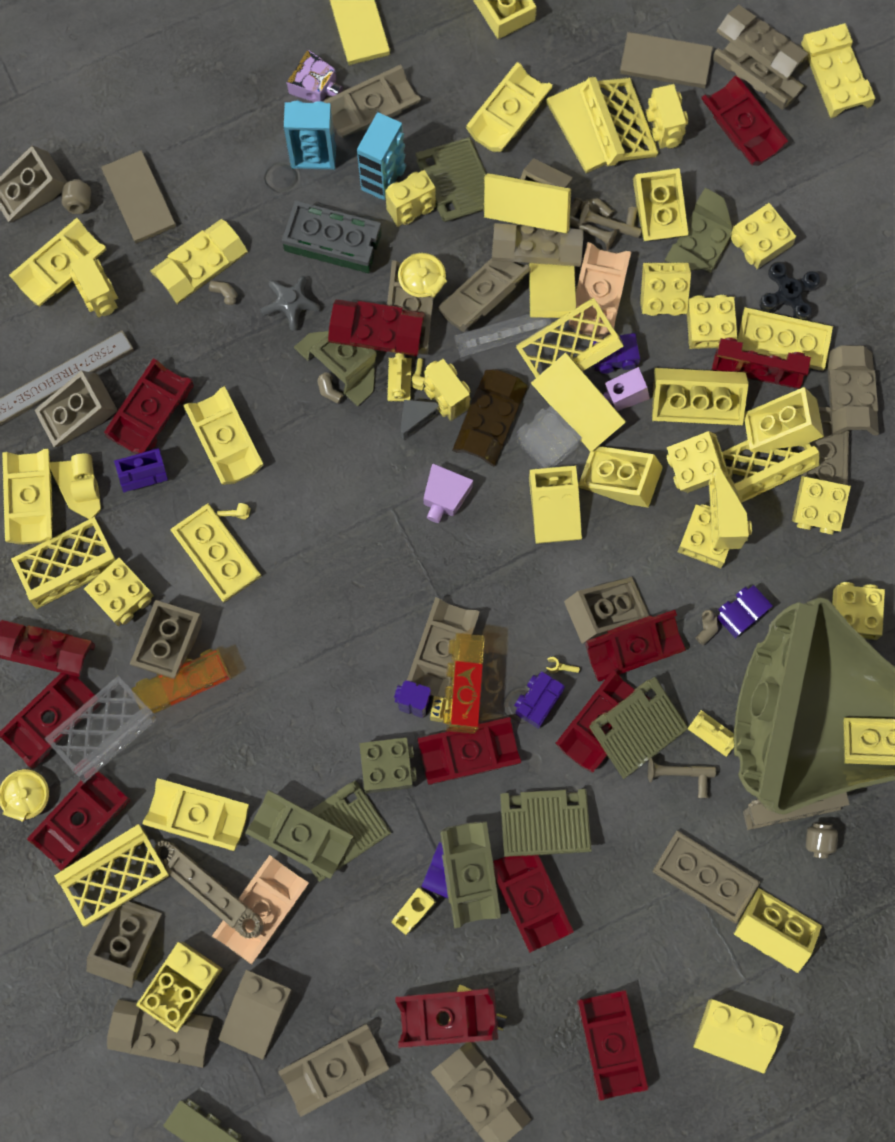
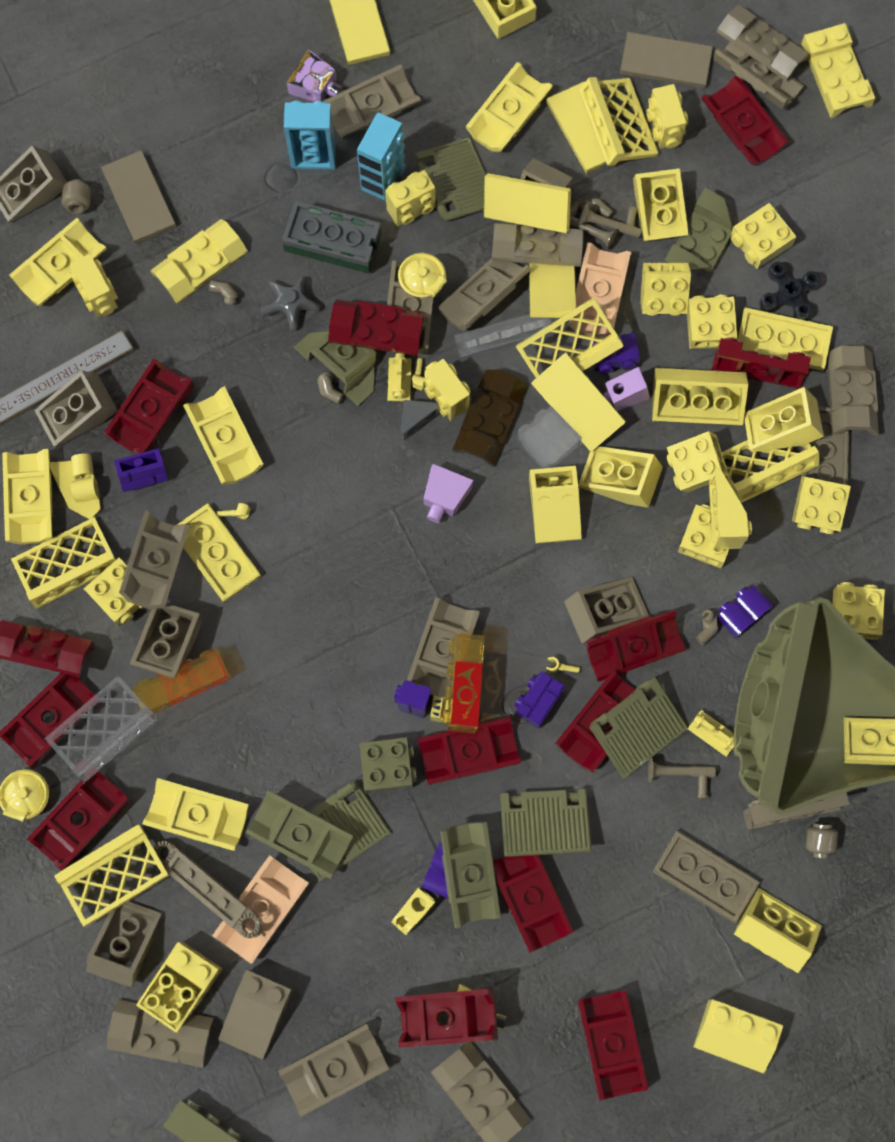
none -> dark tan piece [119,510,190,609]

